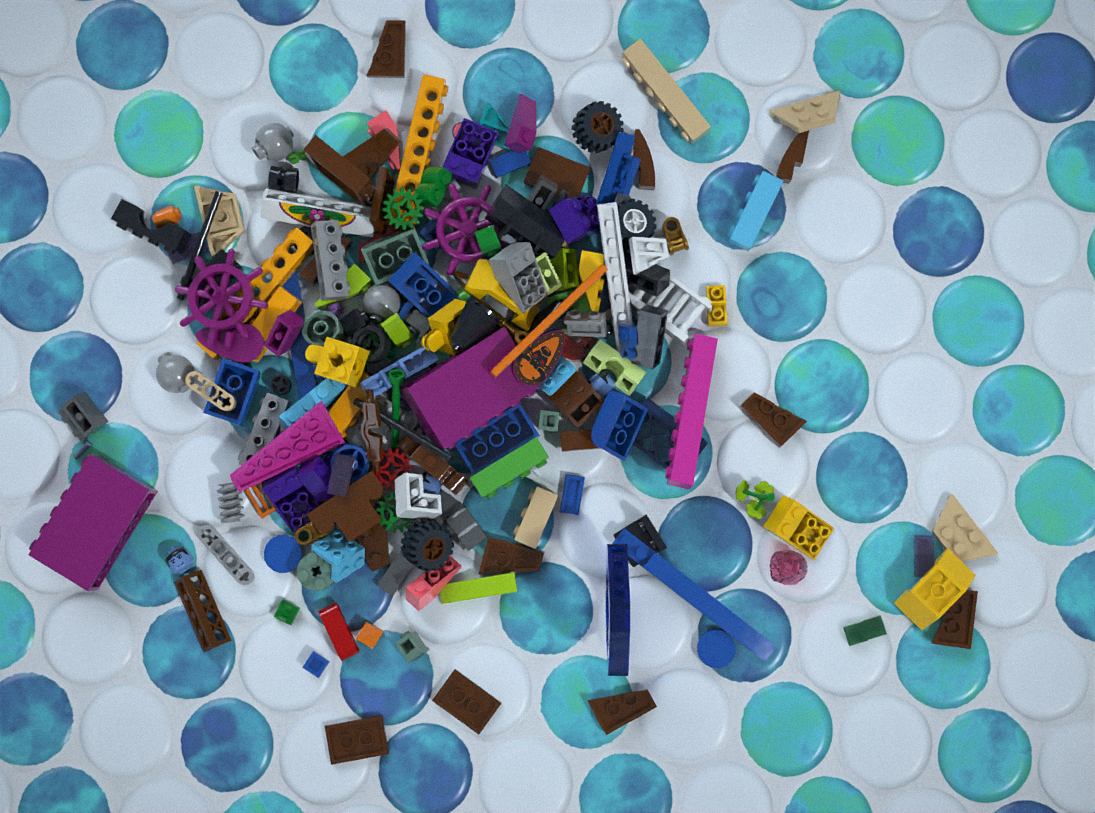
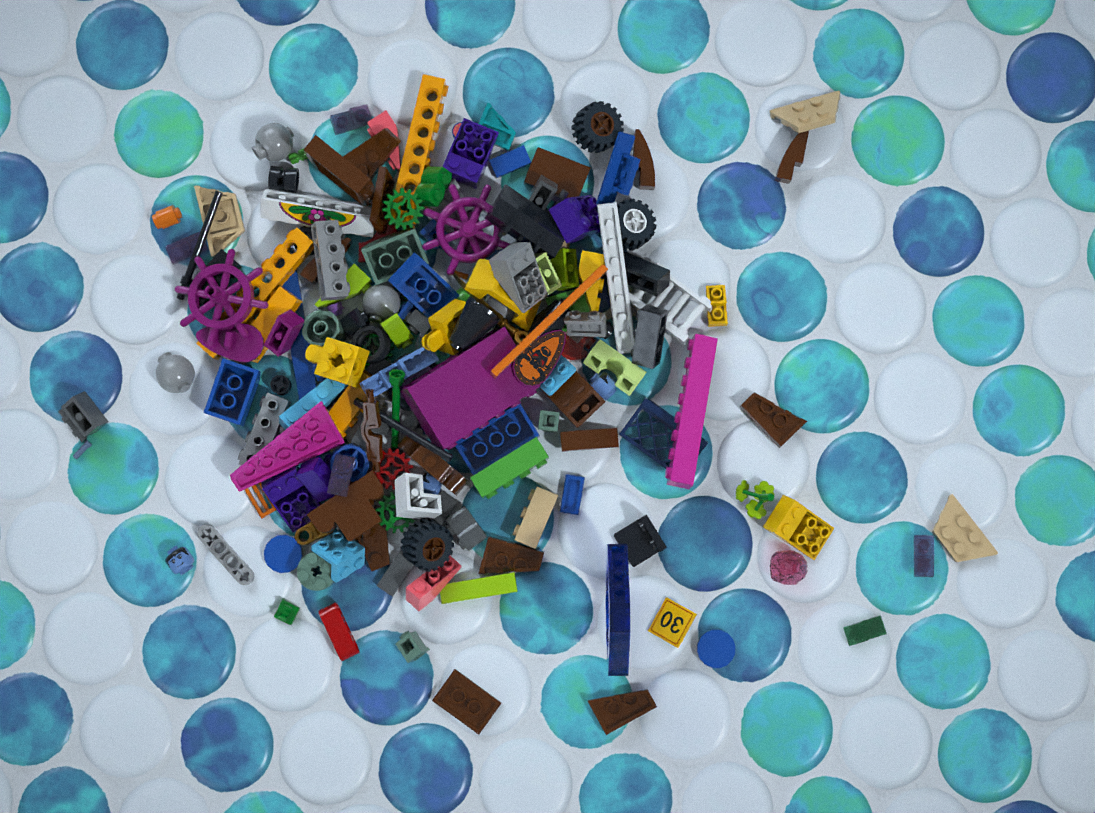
magenta brick [28,454,158,591] -> none
black arch [111,199,192,255] -> none
reddish brown fence [174,570,232,652] -> none
tan beam [185,371,236,411] -> none
light grey piece [217,483,245,524] -> none
blue plate [302,651,330,678] -> none
reddish brown tile [325,715,389,765] -> none
orange slope [356,621,384,649] -> none
reddish brown wing [366,20,406,78] -> none
green brick [475,225,502,258] -> none
magenta slope [504,94,537,154] -> none
blue brick [591,390,648,461] -> none
blue slope [612,528,776,662] -> none
blue plate [618,324,637,359] -> none
tan brick [622,38,711,145] -> none
white wing [629,237,669,274] -> none
pearl gold piece [662,217,689,256] -> none
medium azure brick [727,171,783,252] -> none
yellow slope [894,548,976,630] -> none
reddish brown wing [931,590,978,649] -> none
none -> slope [330,104,372,135]
none -> yellow piece [648,597,697,648]

